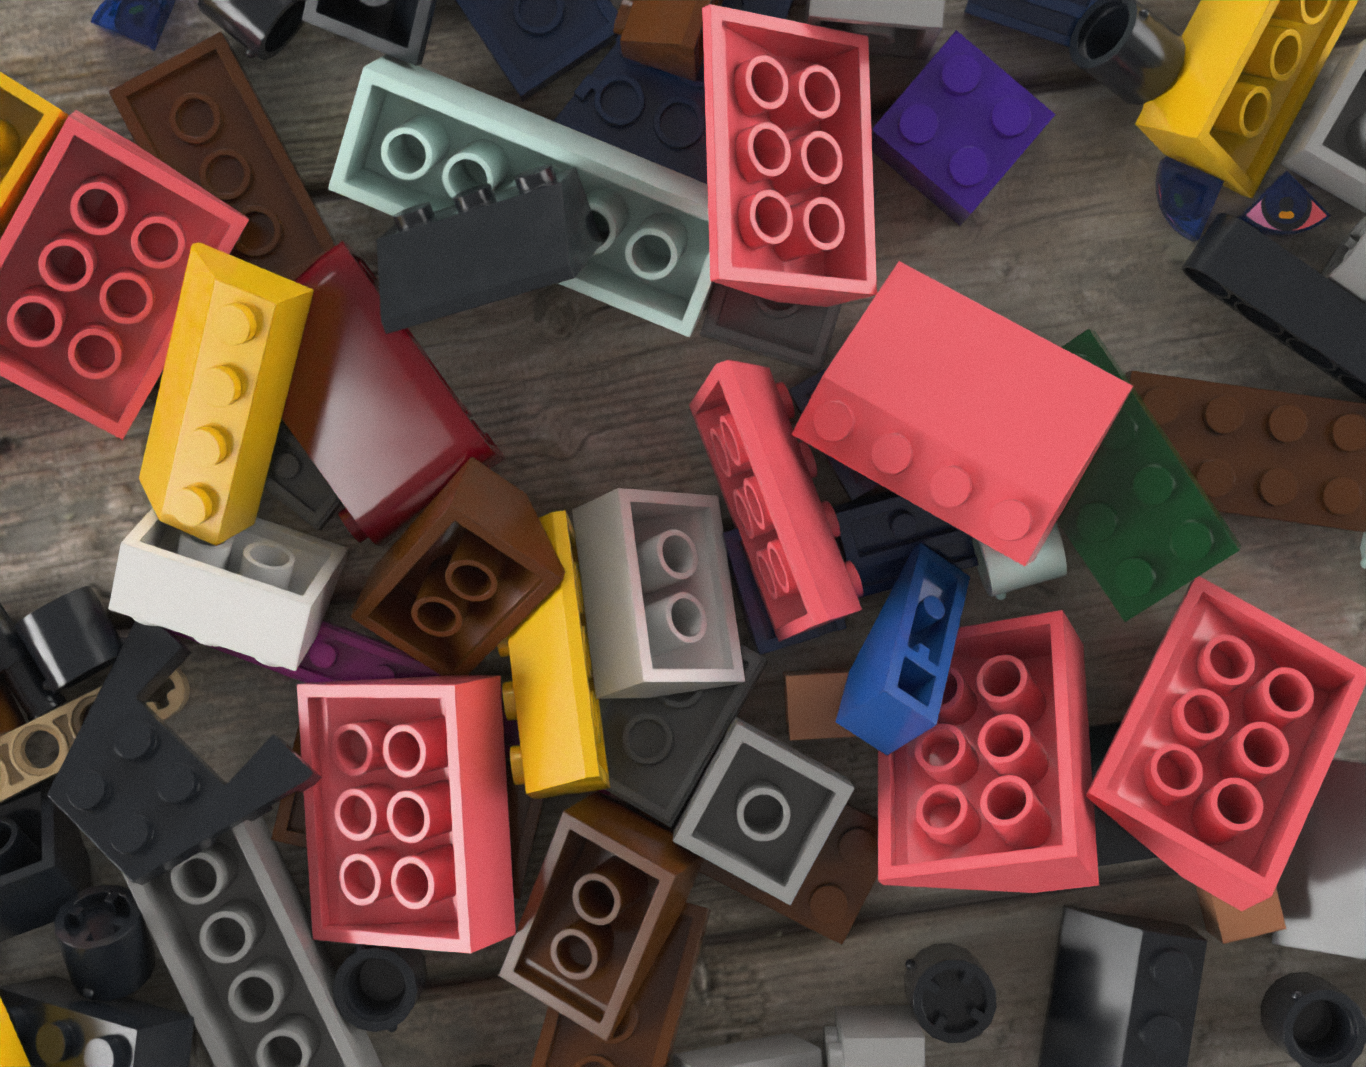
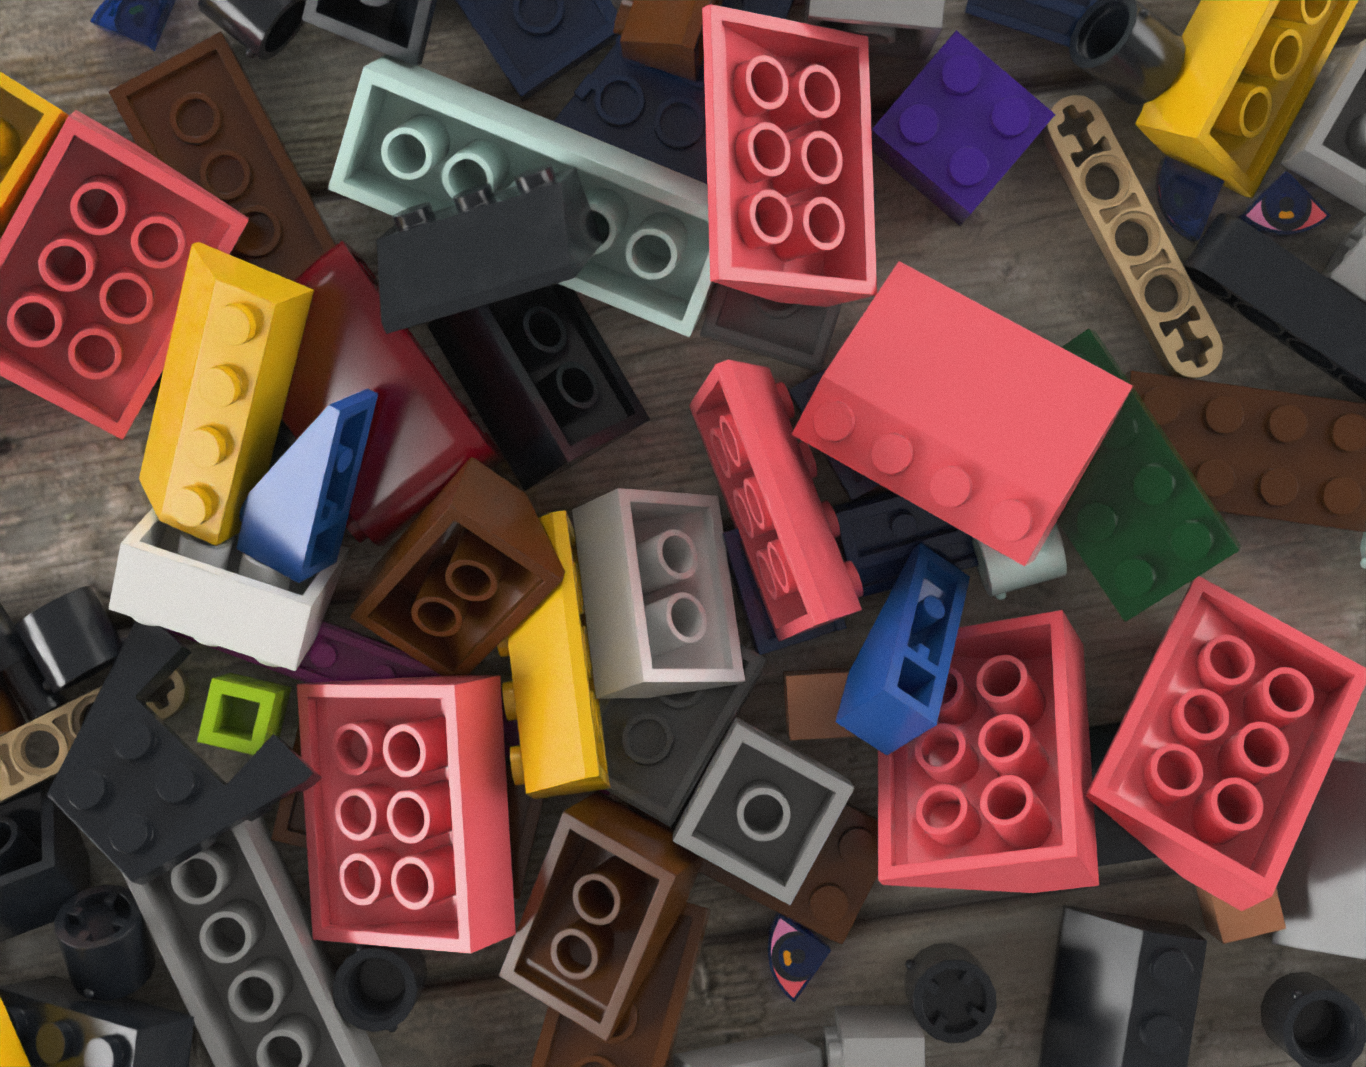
none -> lime brick [197,672,292,755]
none -> blue slope [236,388,378,583]
none -> black slope [427,283,650,491]
none -> clear blue tile [767,912,831,1002]
none -> tan beam [1042,95,1223,379]

